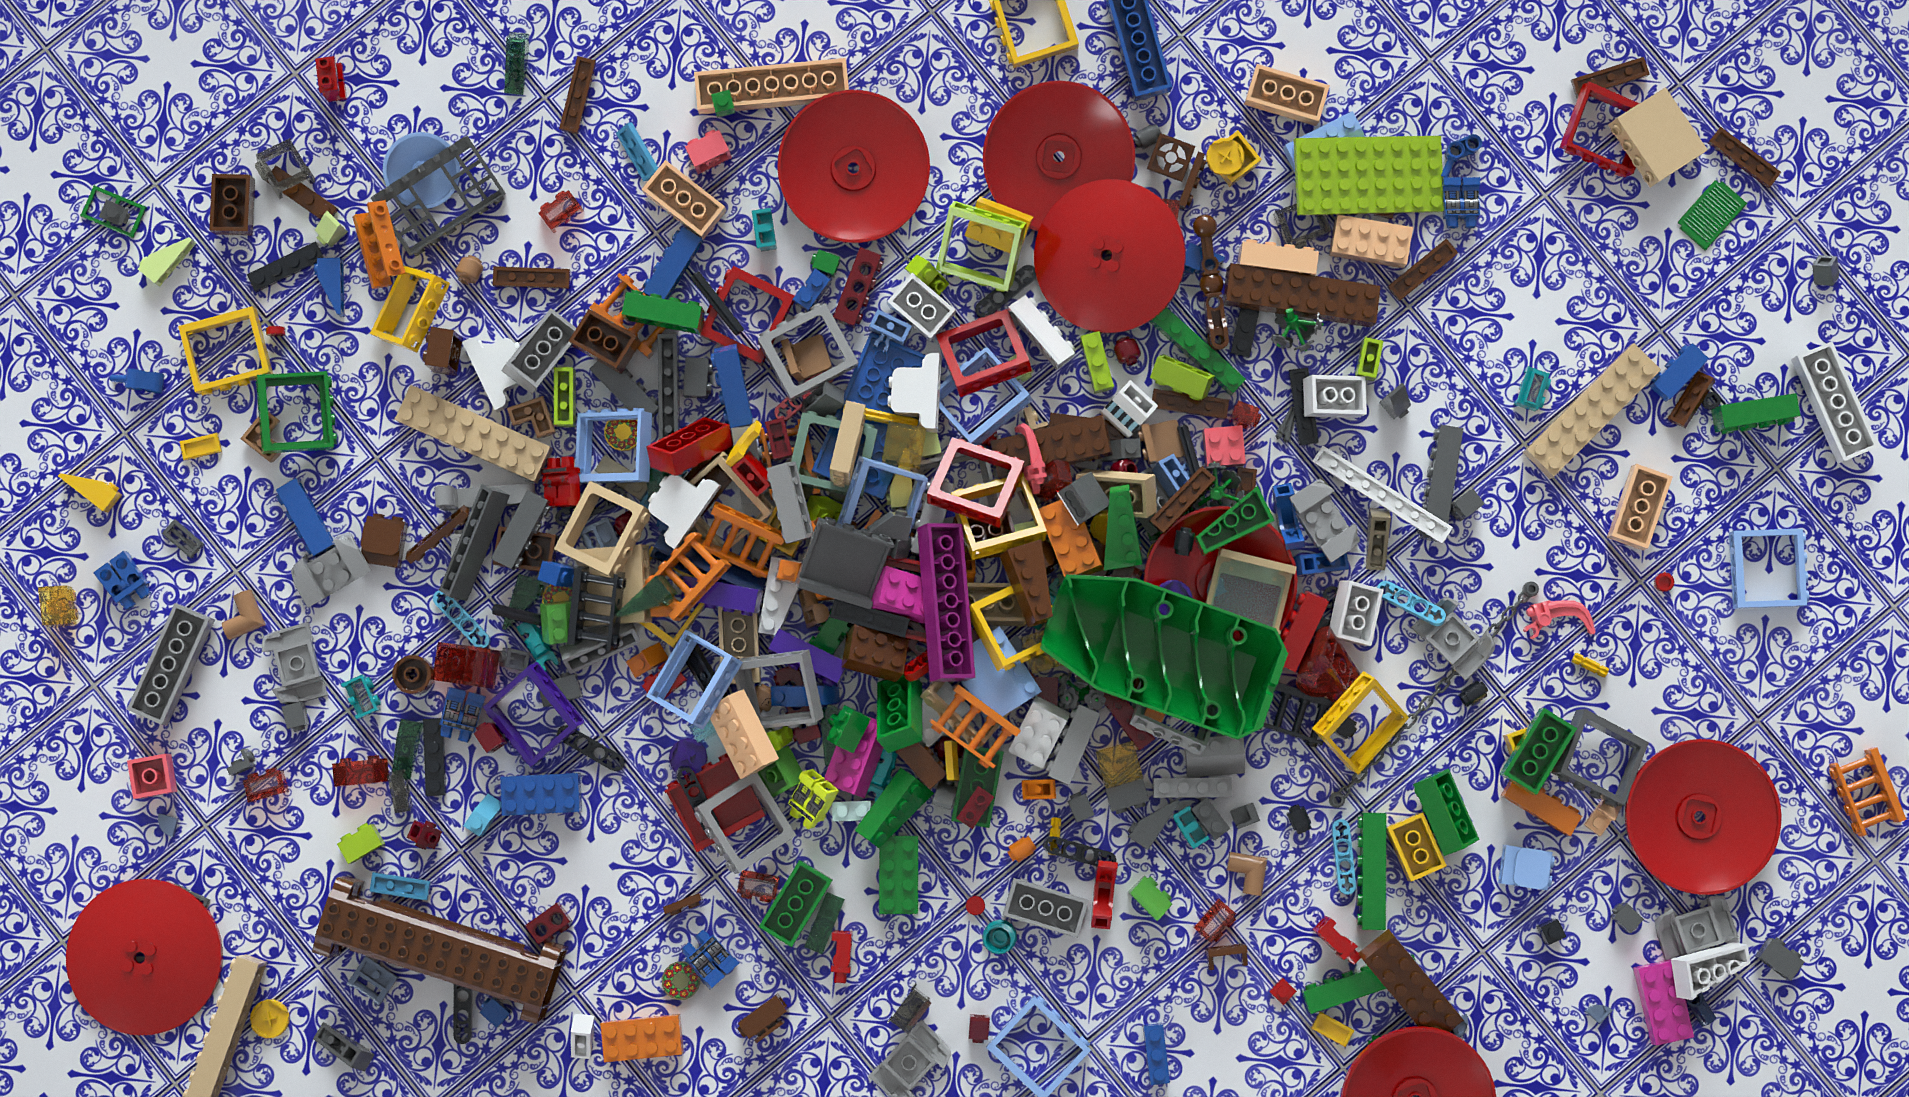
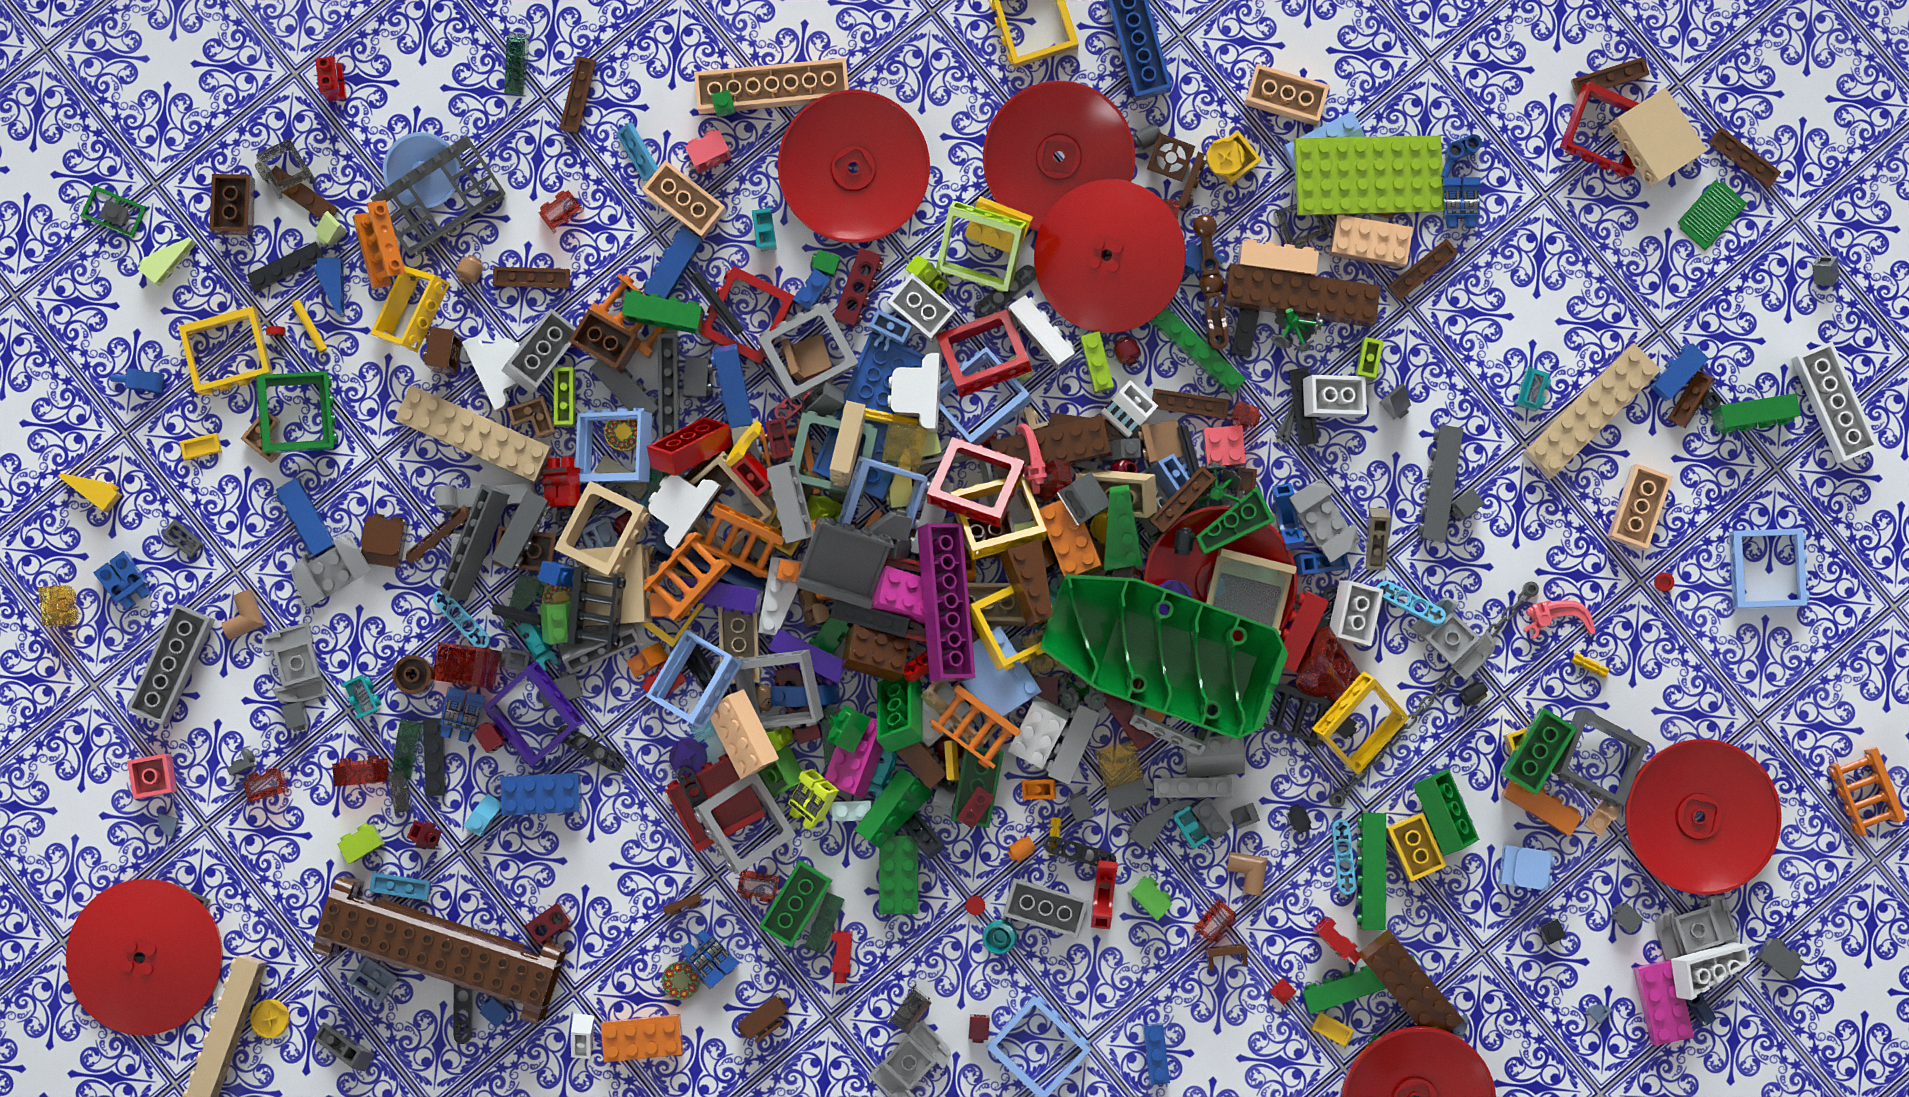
clear green slope [616,575,678,617] -> none
lime brick [1150,354,1215,400] -> none
white plate [1312,446,1453,544] -> none
none -> yellow piece [291,299,328,353]
none -> black plate [902,811,946,859]

